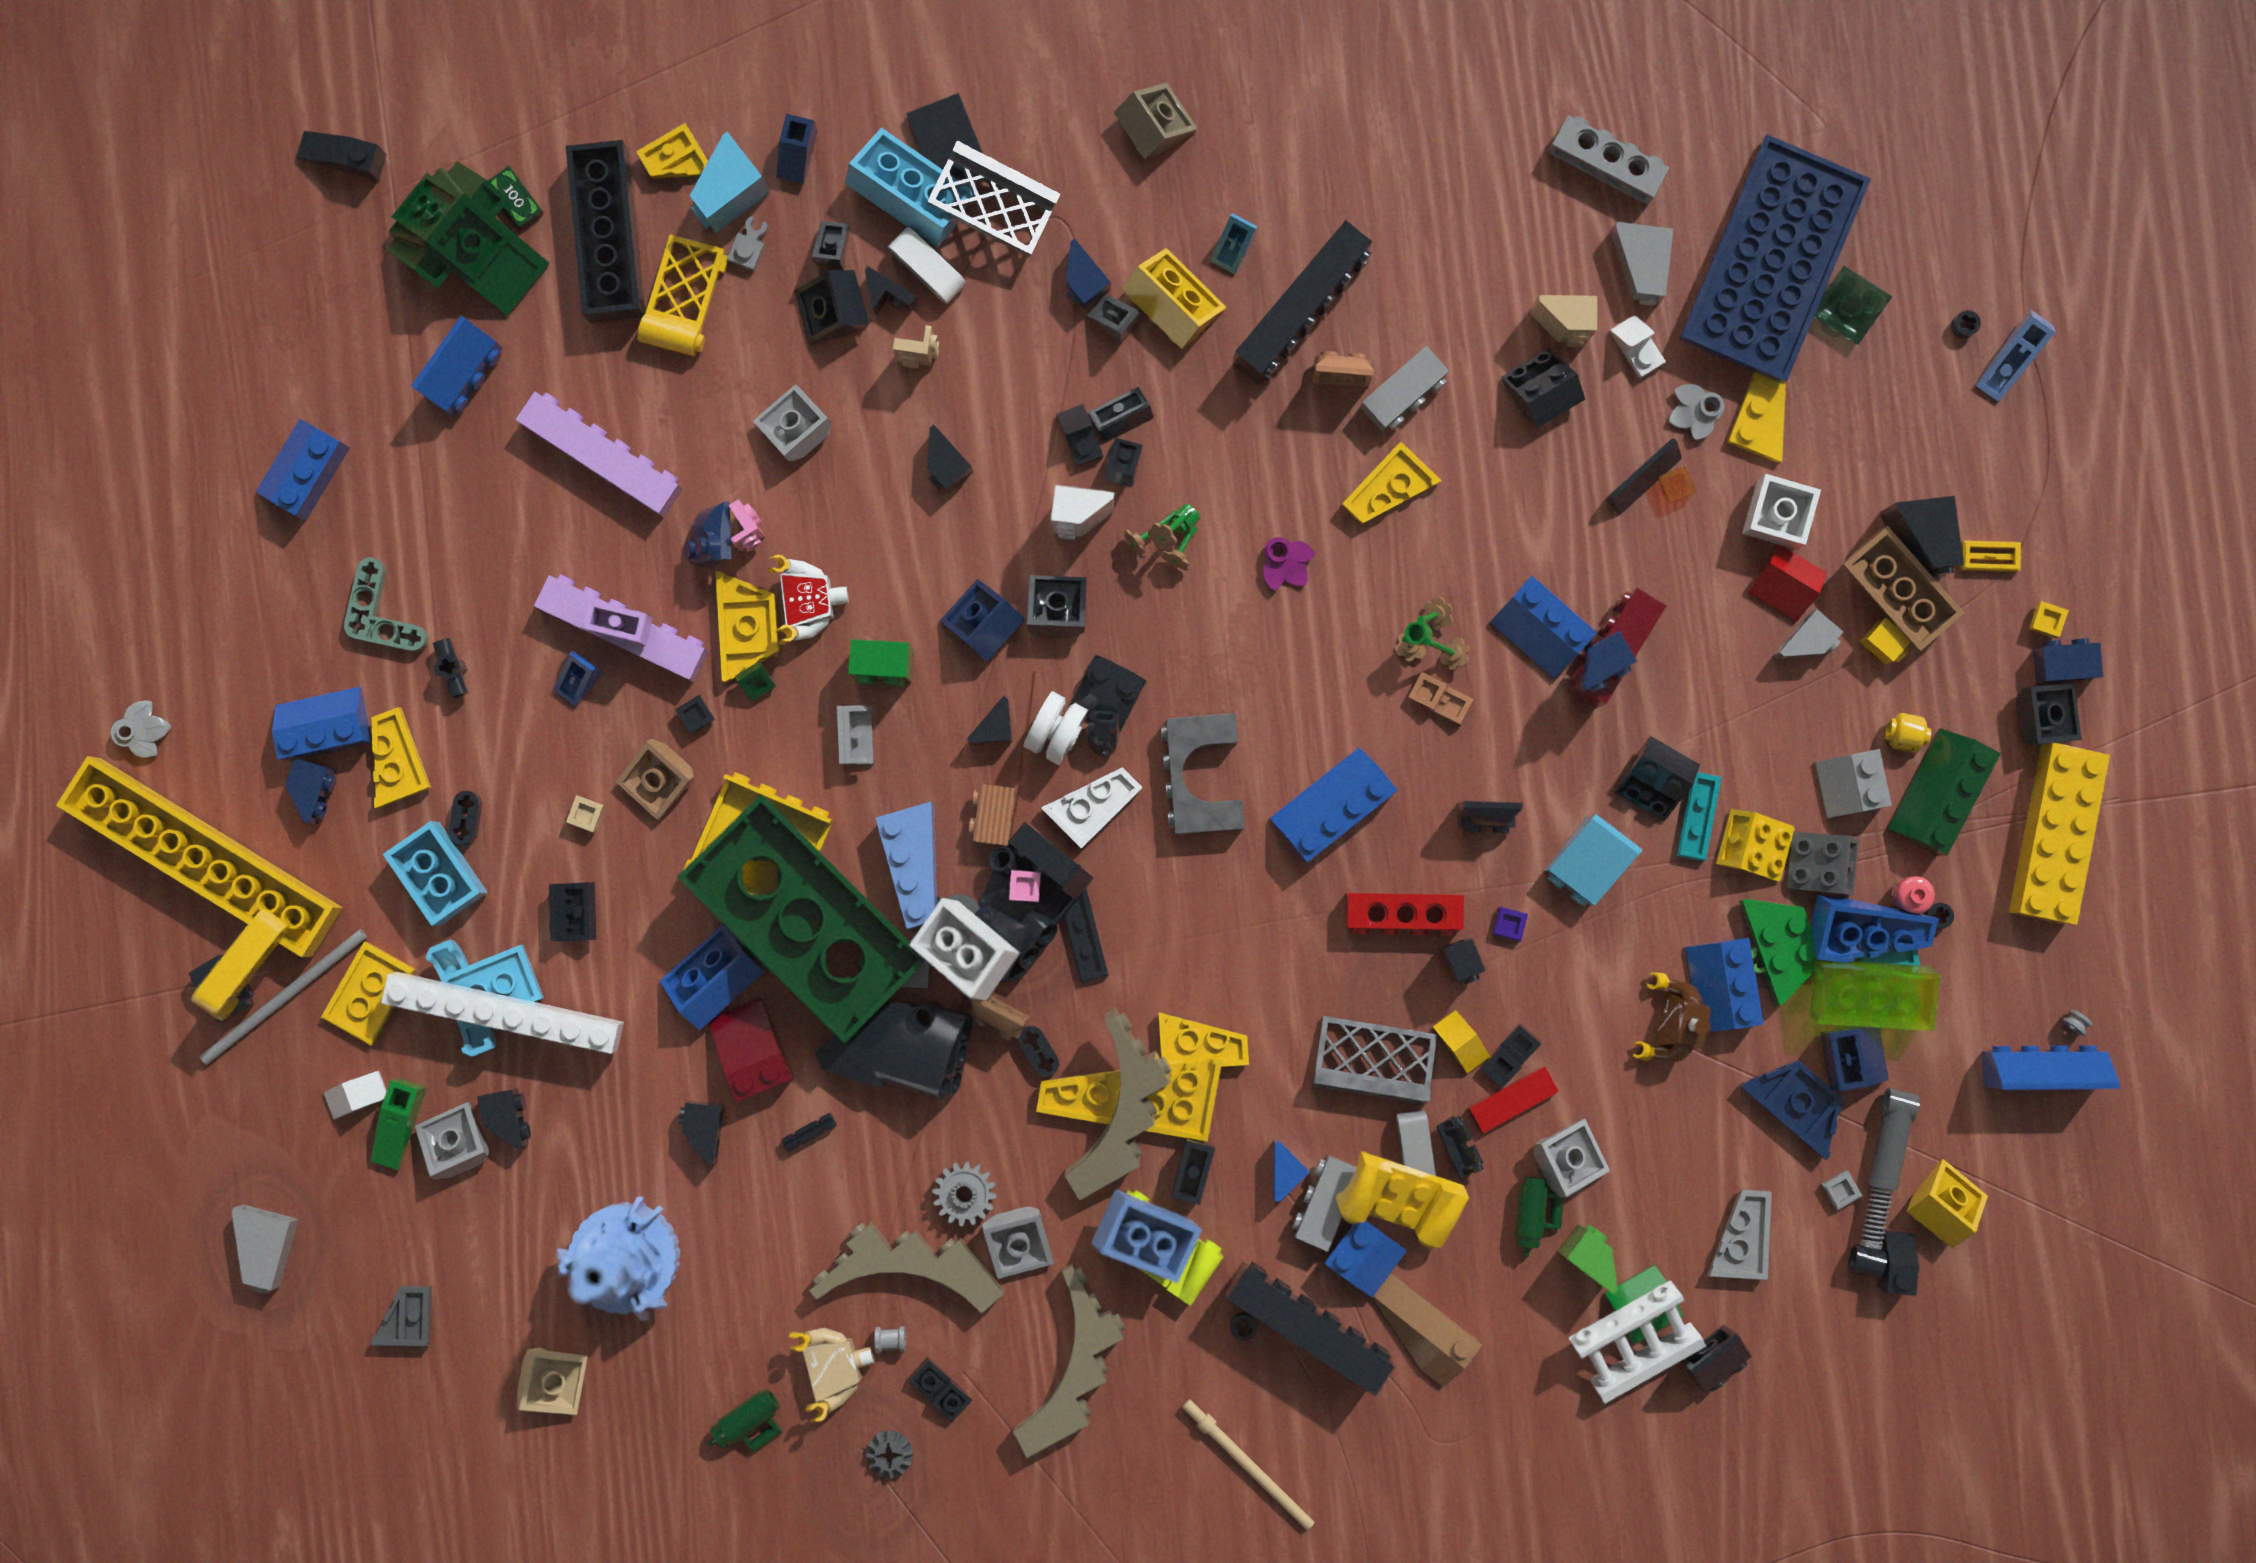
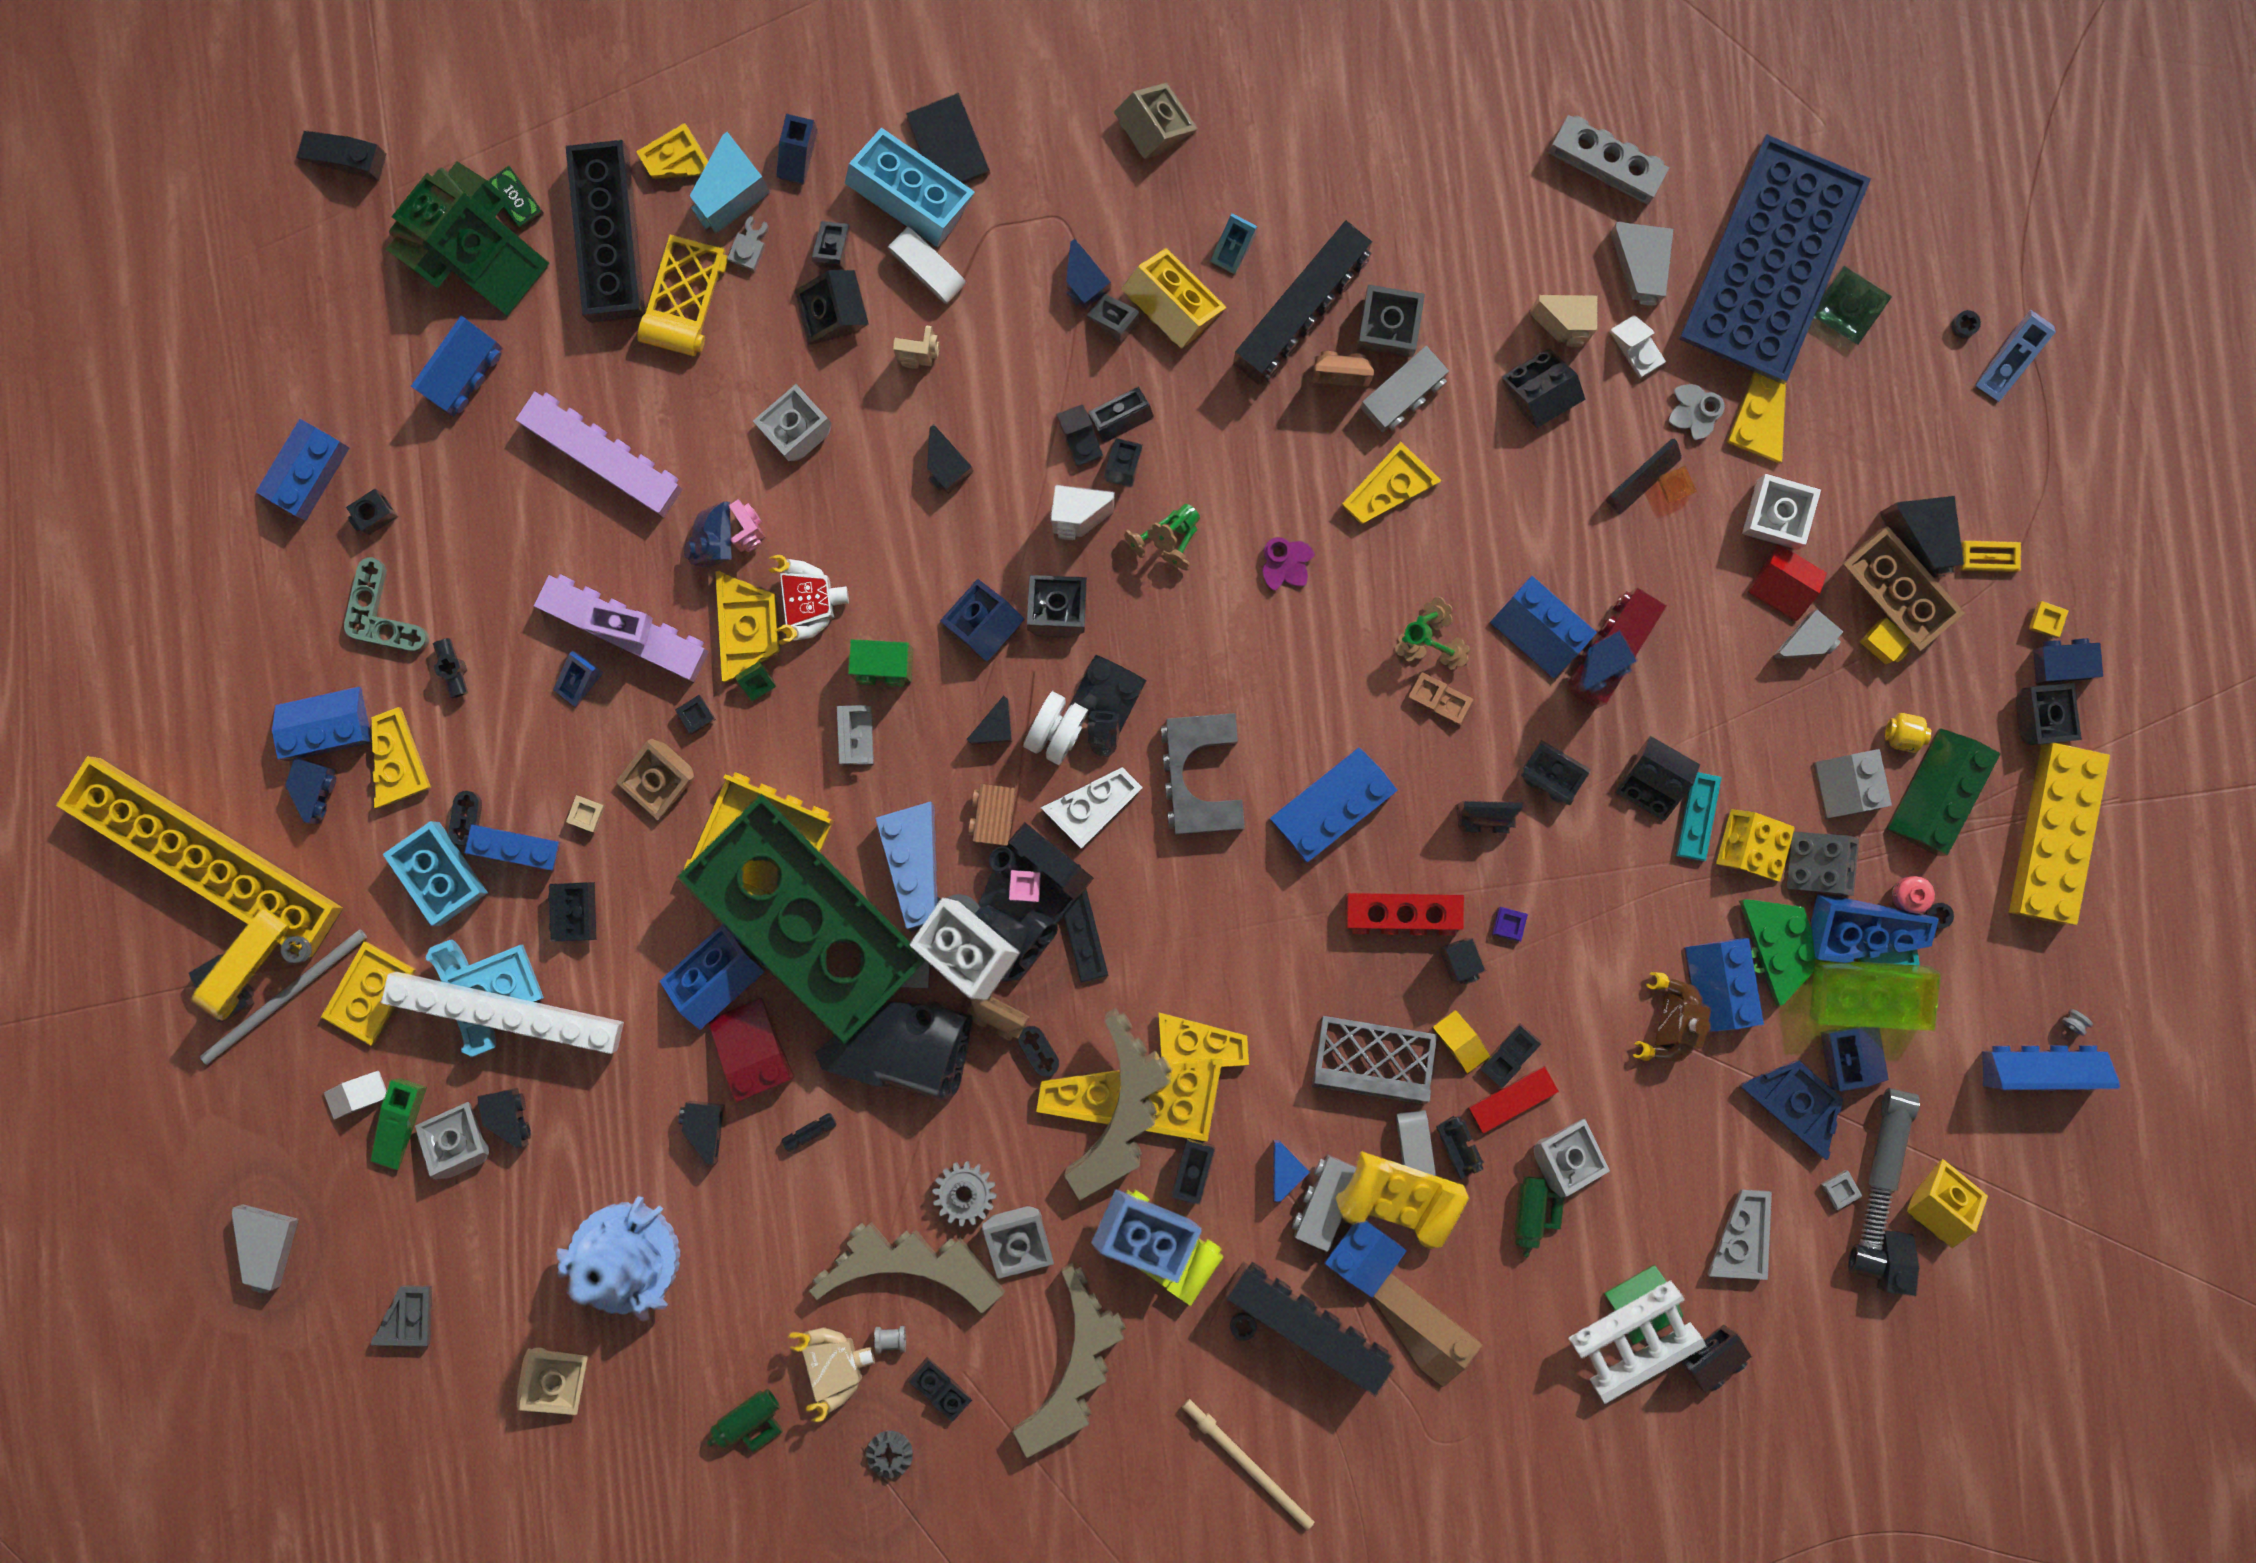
light grey plate [110,701,171,758] -> none
black slope [865,266,918,315] -> none
fence [926,141,1060,257] -> none
medium azure slope [1544,814,1642,907] -> none
bright green slope [1558,1224,1618,1294] -> none
none -> dark grey bush [281,936,312,963]
none -> black brick [346,489,398,535]
none -> blue brick [465,824,560,870]
none -> dark grey brick [1356,285,1425,357]
none -> black bracket [1521,740,1591,805]

